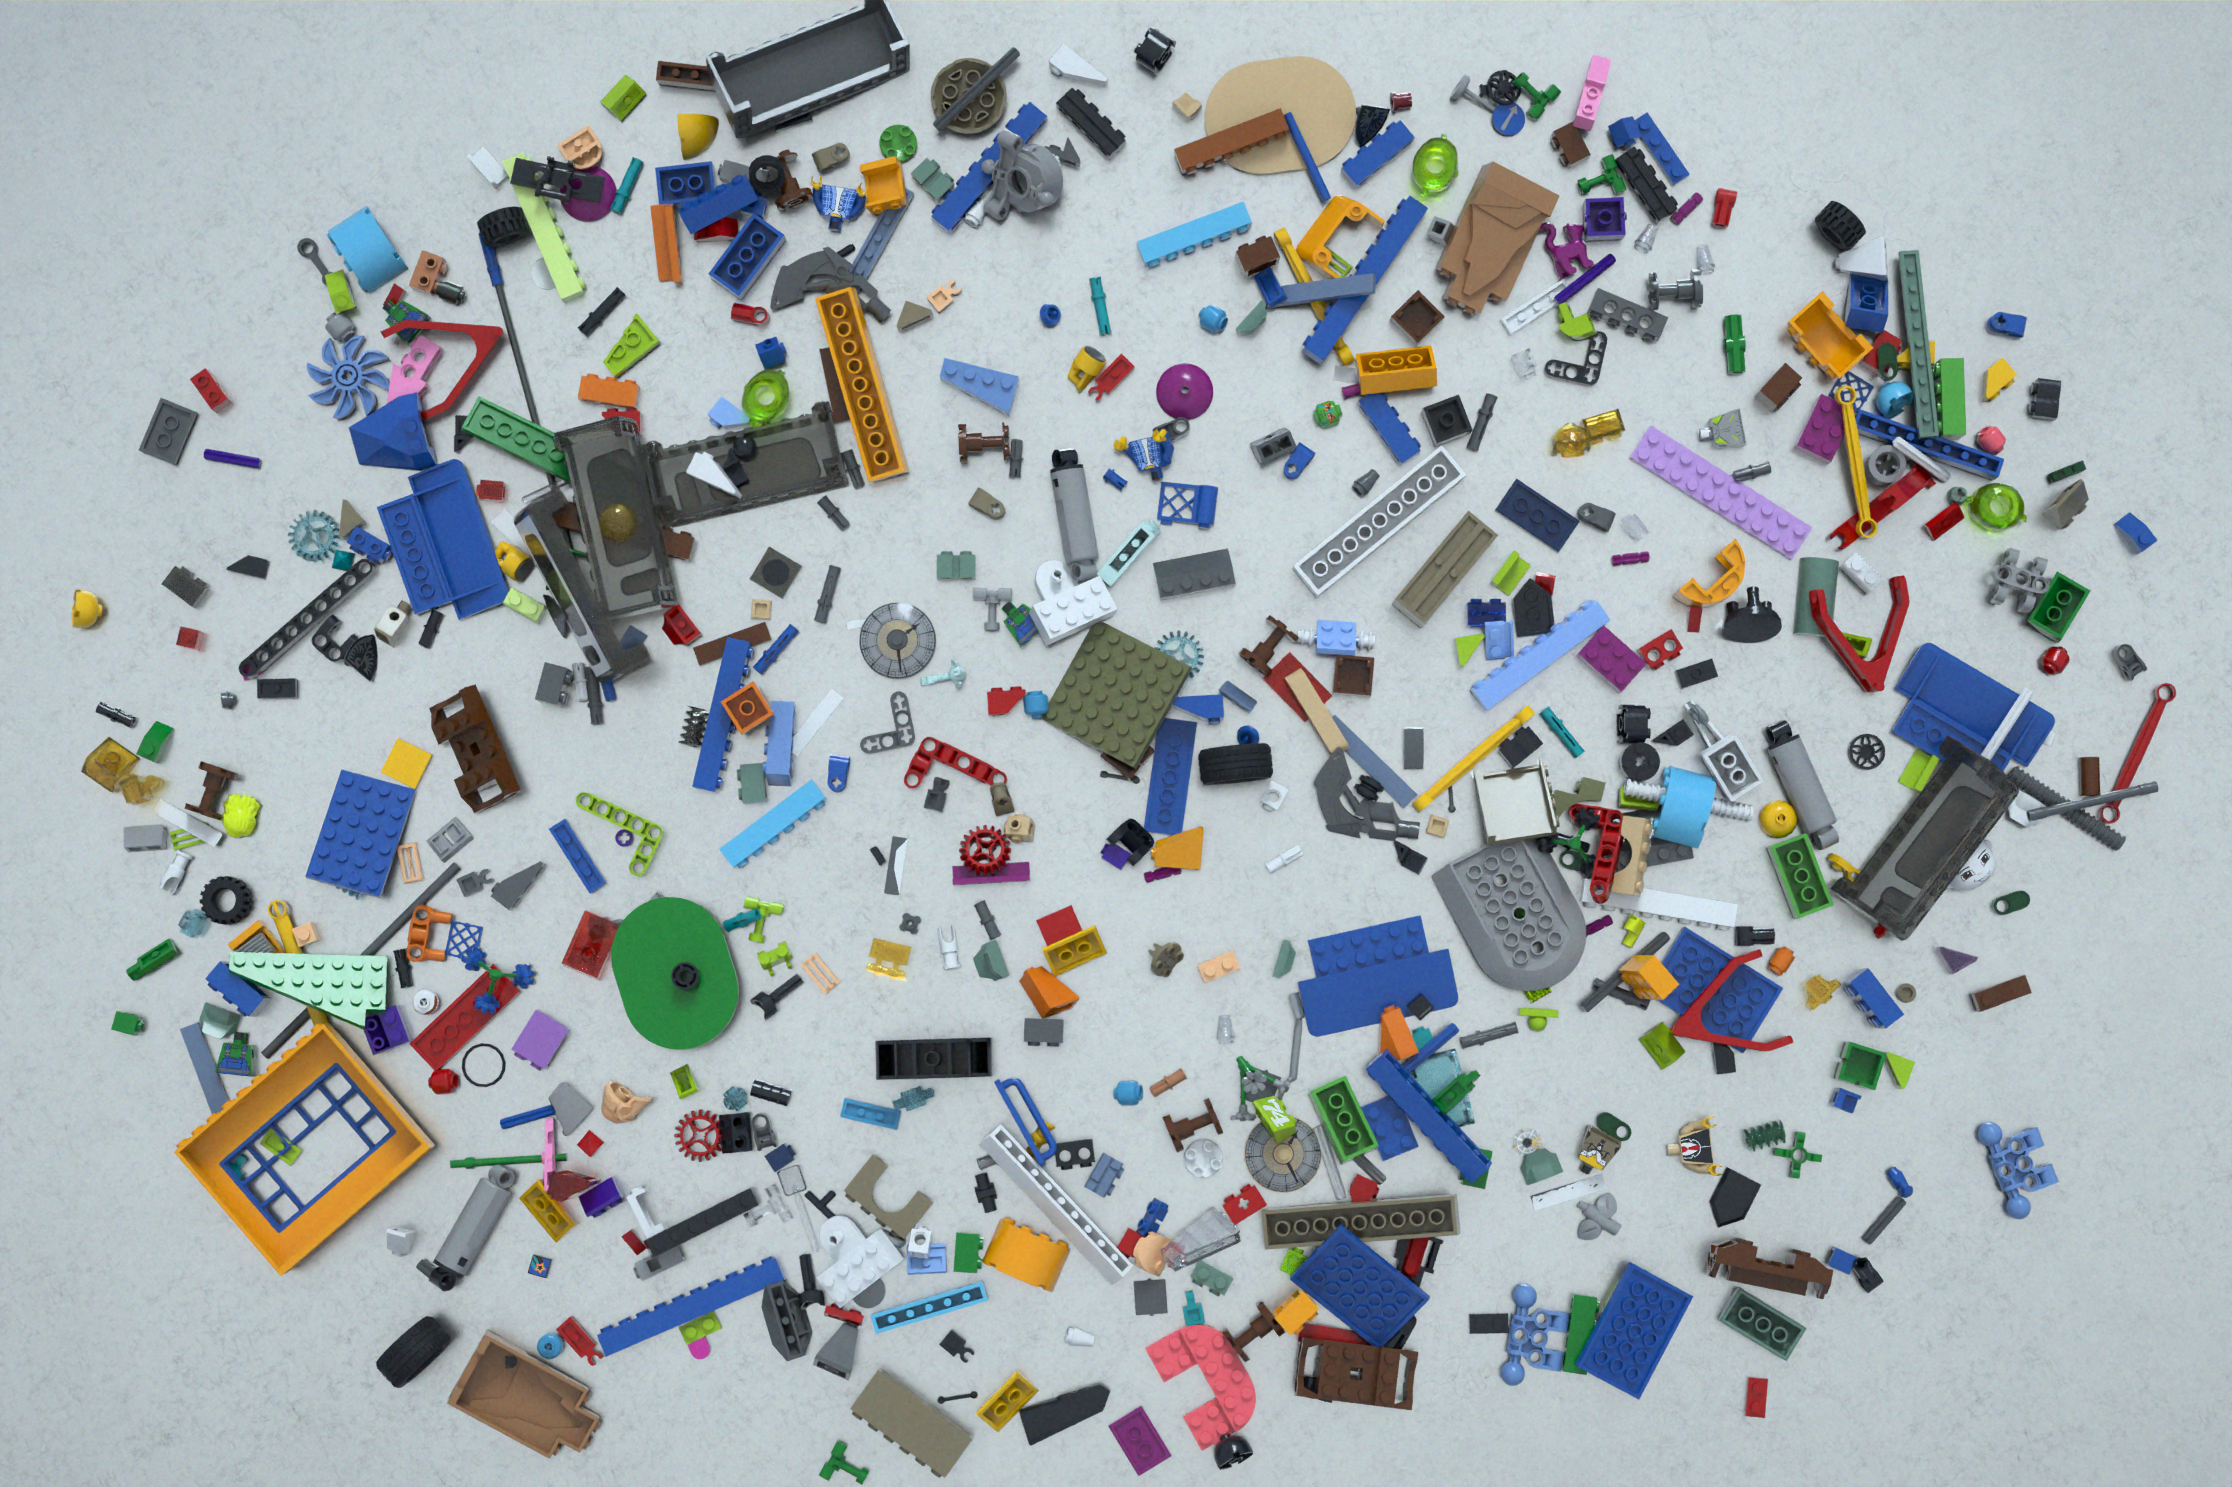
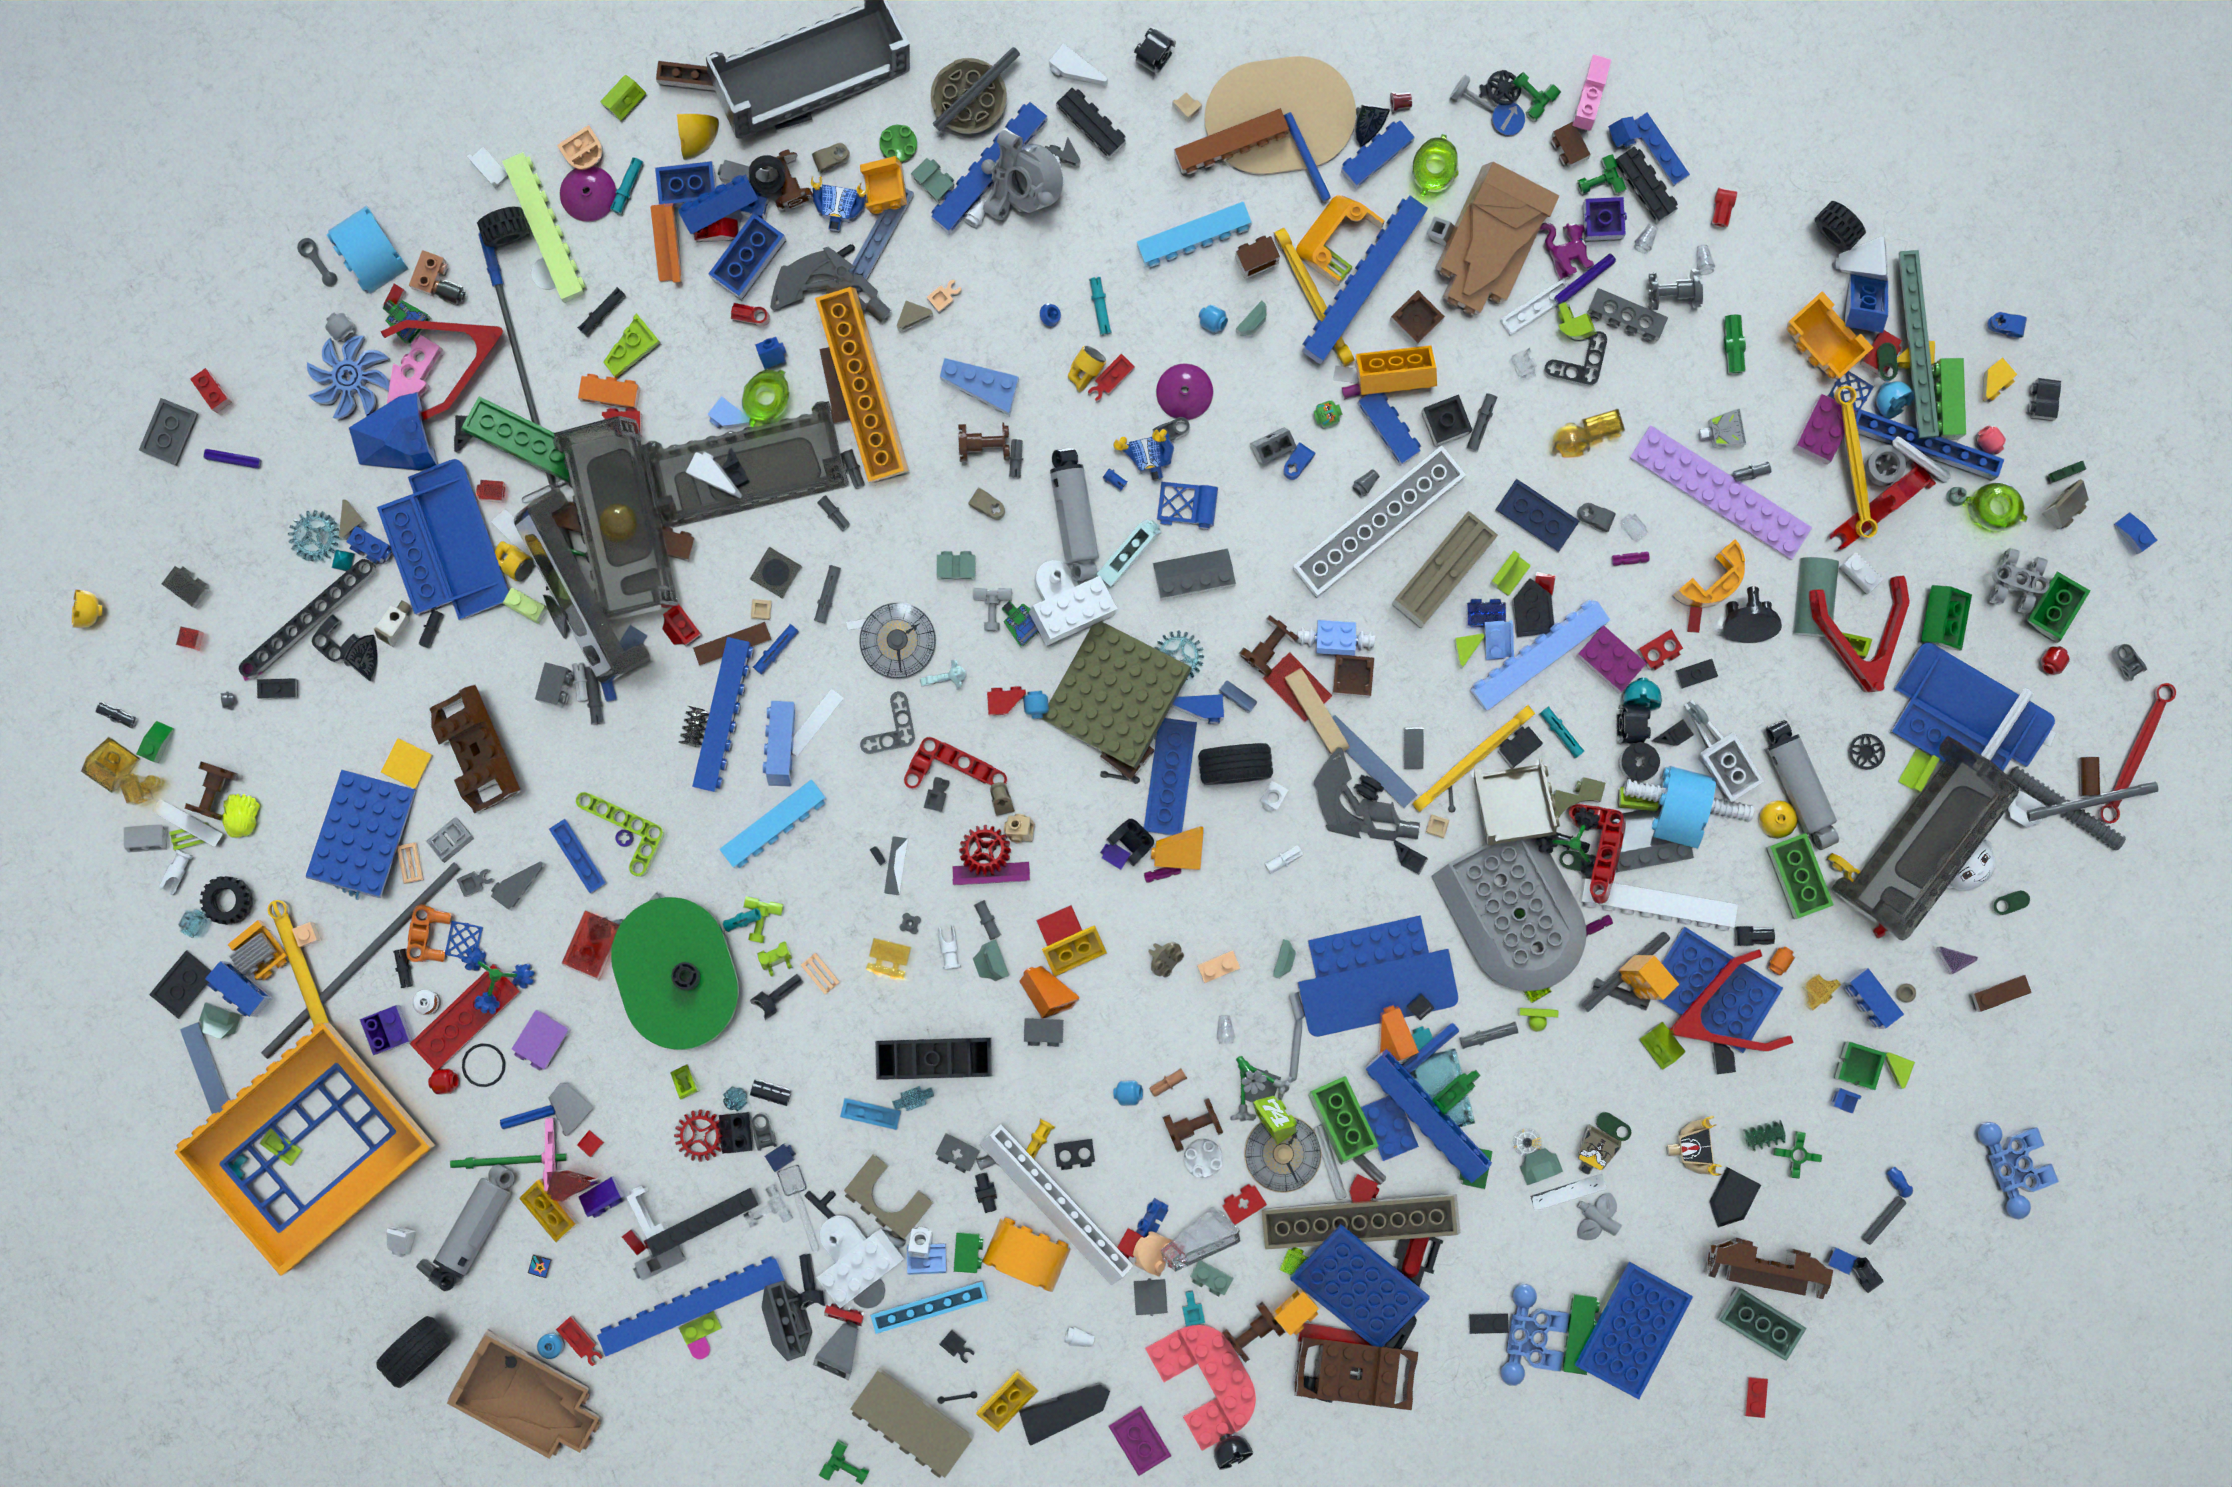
green brick [111,1011,144,1036] -> none
green hinge [126,938,178,981] -> none
torso [215,1032,256,1077] -> none
black slope [226,555,267,579] -> none
wing [229,952,387,1029] -> none
lime slope [325,269,356,313] -> none
black piece [510,156,605,204] -> none
light nougat head [601,1081,652,1124] -> none
orange brick [721,681,775,735] -> none
black piece [733,437,757,459] -> none
sand green brick [737,763,767,804] -> none
blue piece [827,755,850,793] -> none
blue piece [994,1078,1057,1168] -> none
sand blue brick [1084,1152,1125,1198] -> none
blue hat [1237,725,1260,744] -> none
blue tile [1254,266,1287,308] -> none
sand blue tile [1266,273,1376,308] -> none
tan arch [1612,816,1653,897] -> none
neon yellow piece [1622,914,1646,948] -> none
magenta axle [1671,192,1703,224] -> none
reddish brown piece [1754,363,1802,412] -> none
red plate [1925,502,1965,540] -> none
none -> black tile [149,950,212,1019]
none -> dark grey brick [935,1133,981,1173]
none -> teal cylinder [1623,677,1662,711]
none -> green slope [1921,585,1972,650]

